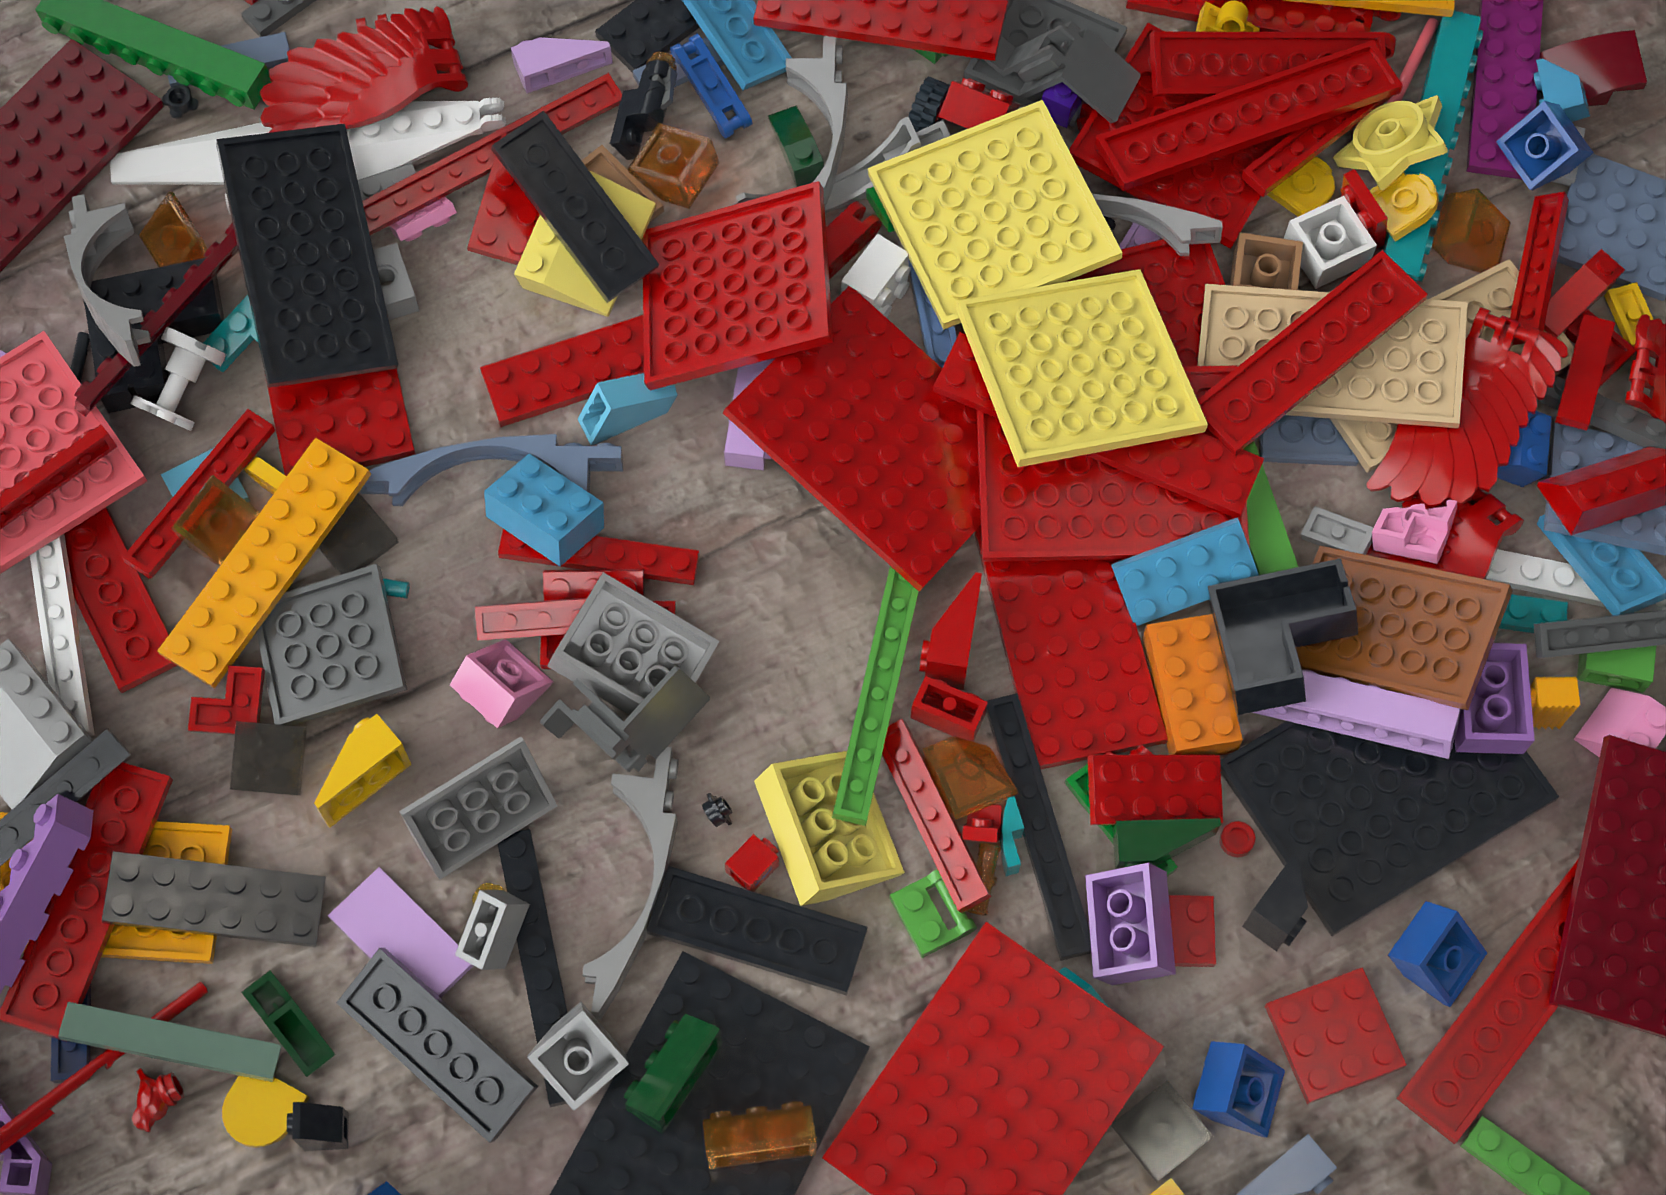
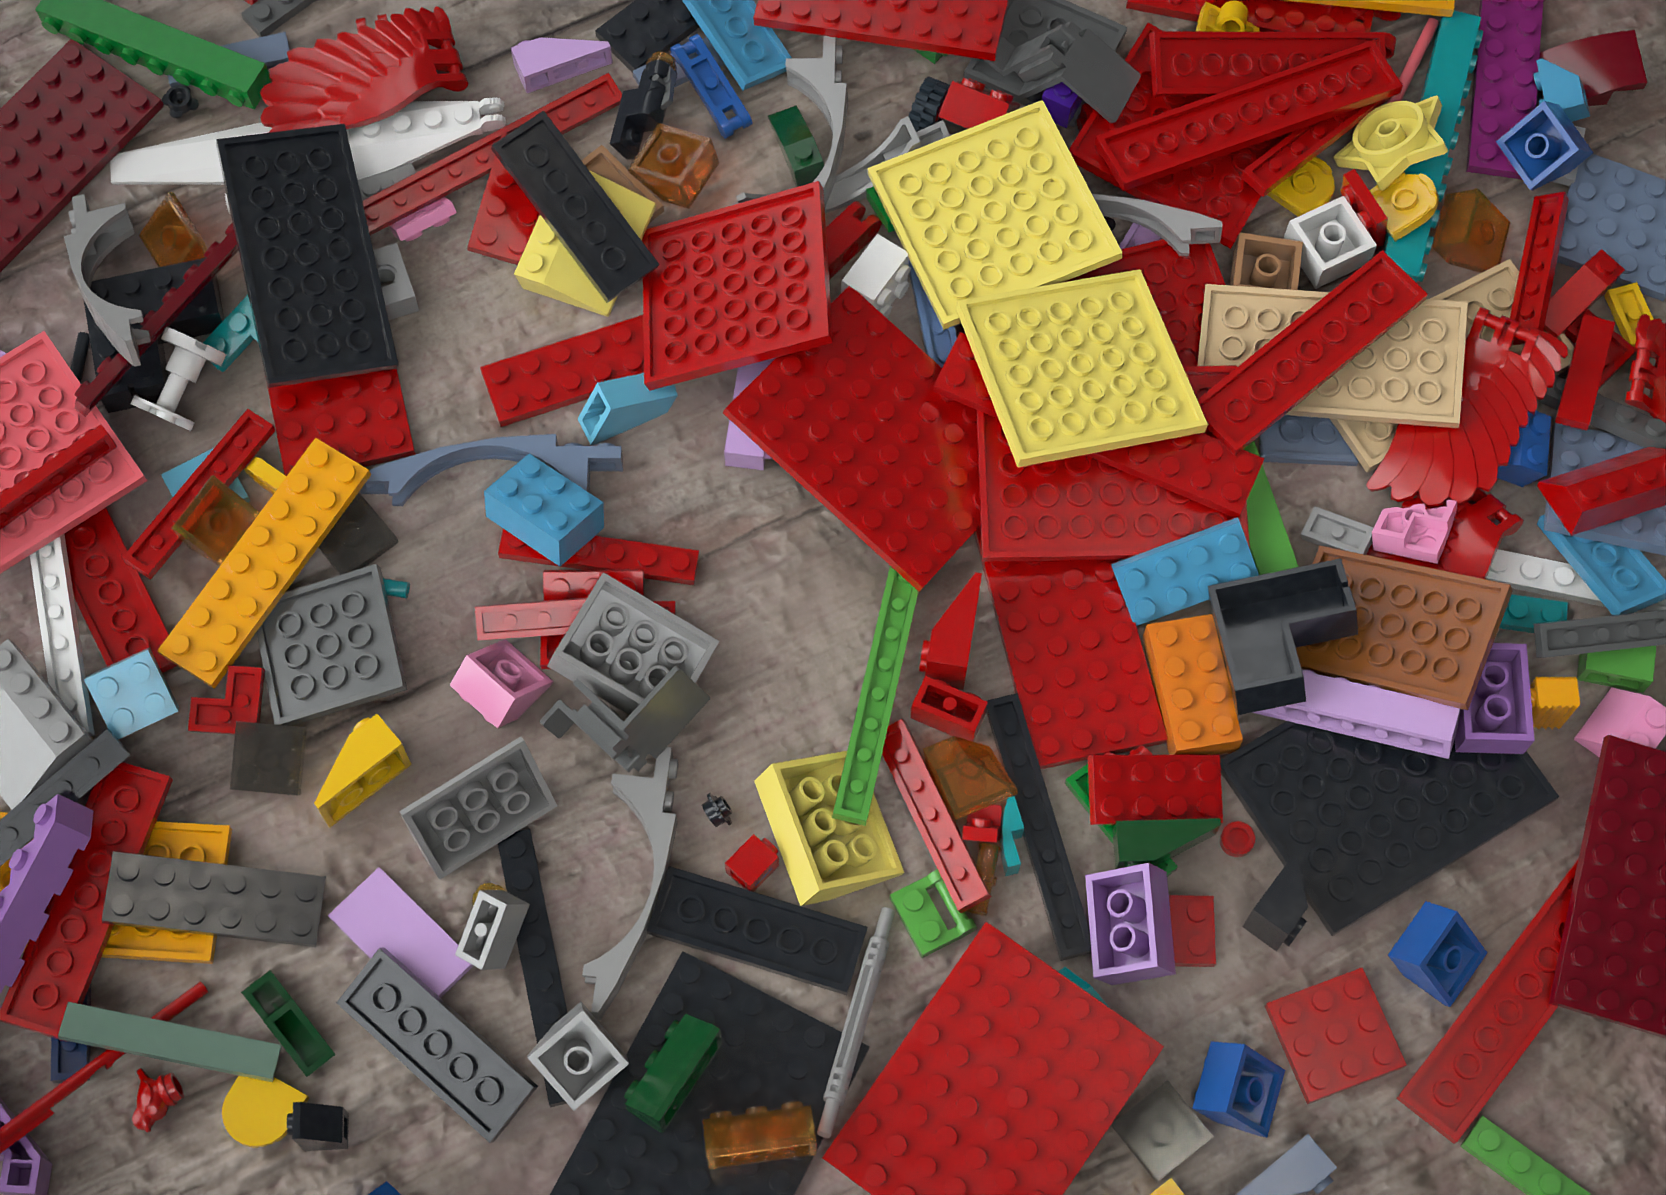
none -> medium azure brick [84,647,179,739]
none -> light grey axle [817,907,895,1138]

